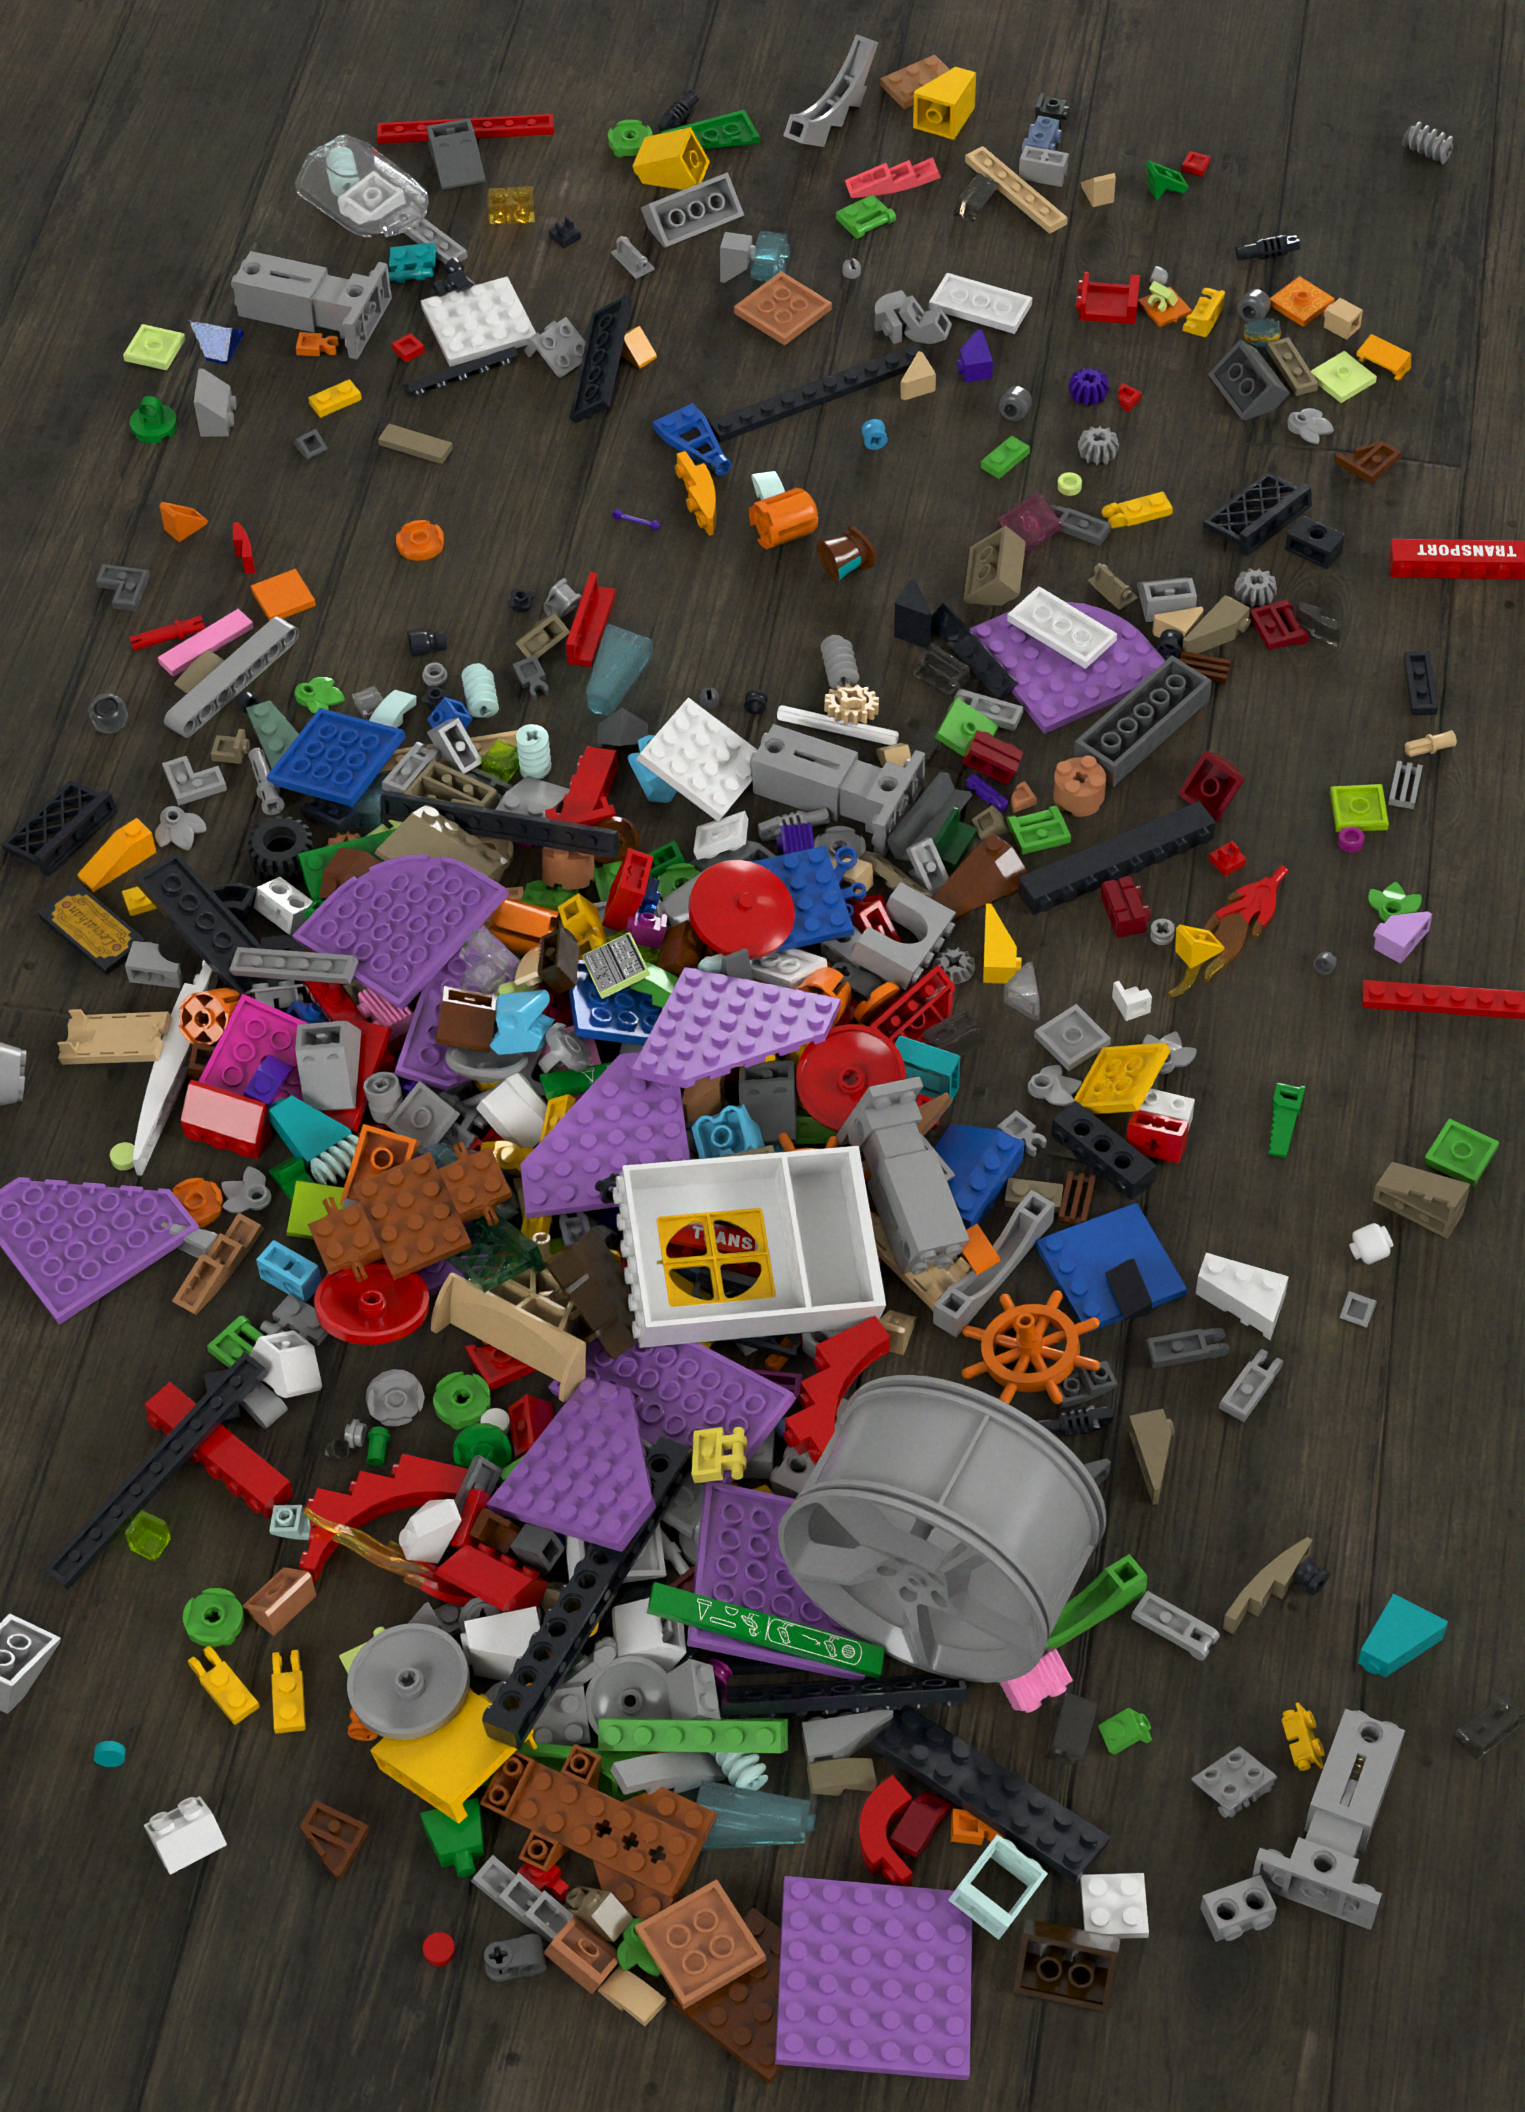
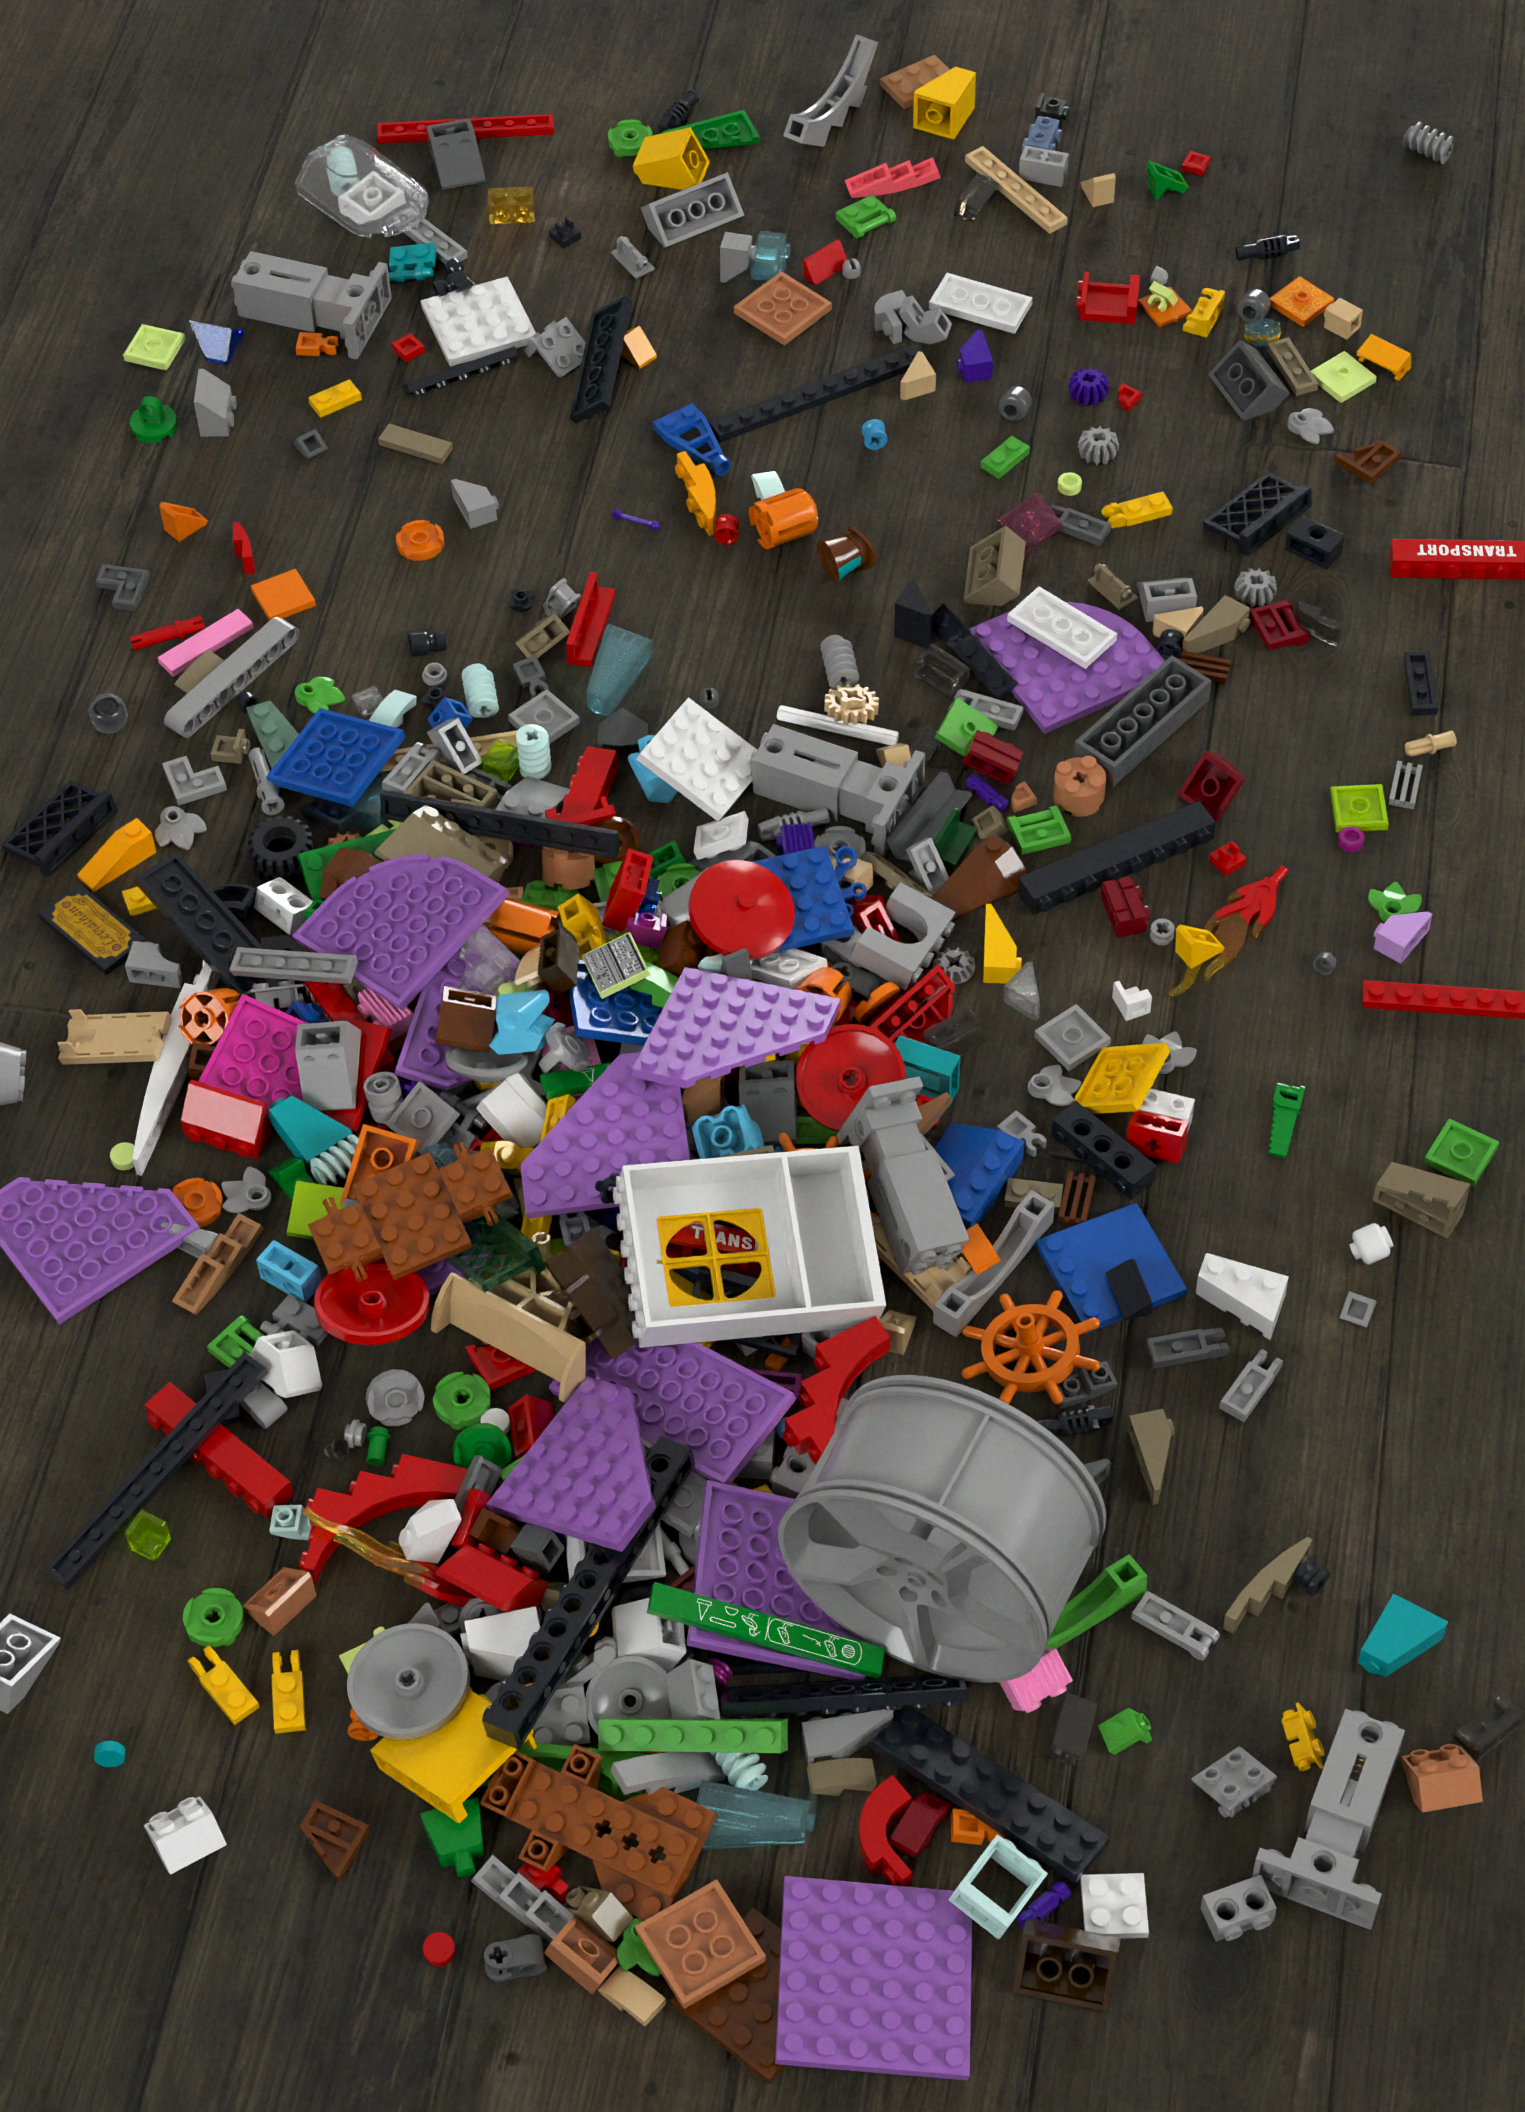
dark purple slope [244,1054,293,1112] -> none
light yellow plate [692,1427,747,1484] -> none
black bush [744,690,768,714] -> none
none -> light grey slope [451,479,499,529]
none -> light grey plate [508,689,580,744]
none -> red wheel [714,514,739,545]
none -> red slope [803,240,847,285]
none -> dark purple axle [1016,1881,1071,1930]
none -> nougat slope [1401,1744,1483,1813]

